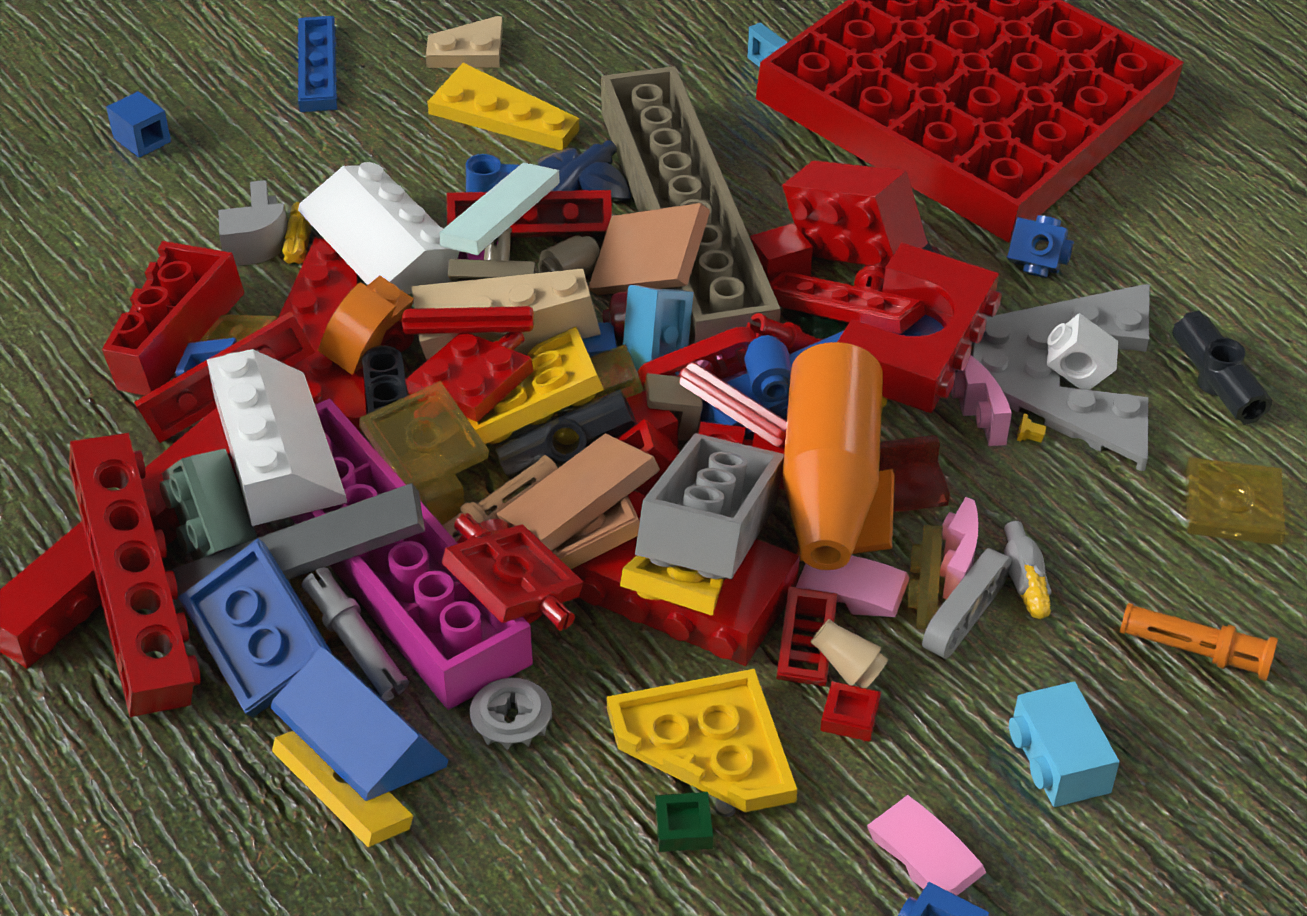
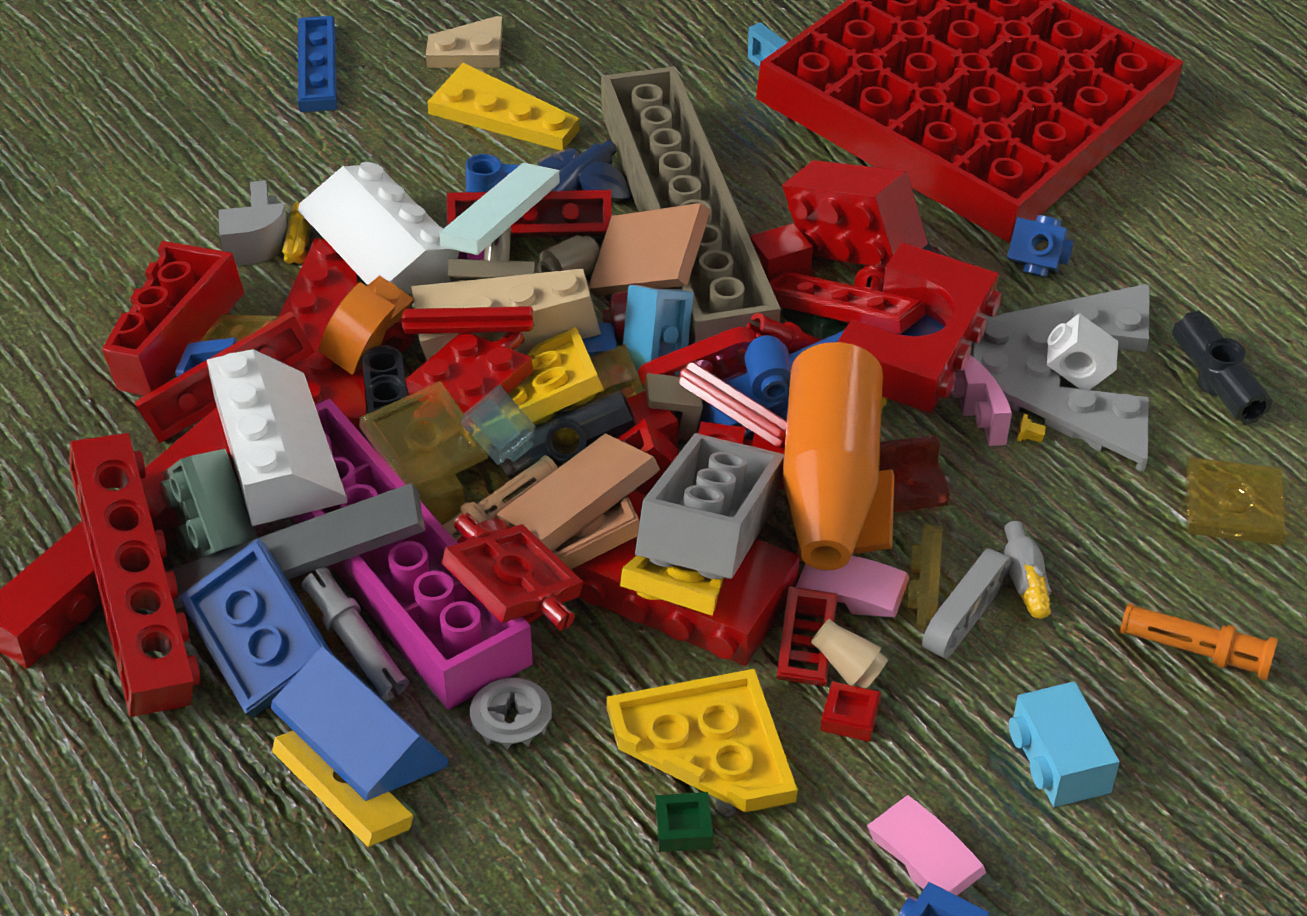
blue brick [106,91,171,158] -> none
bright pink slope [939,497,979,599] -> none
none -> clear light blue brick [461,385,535,465]

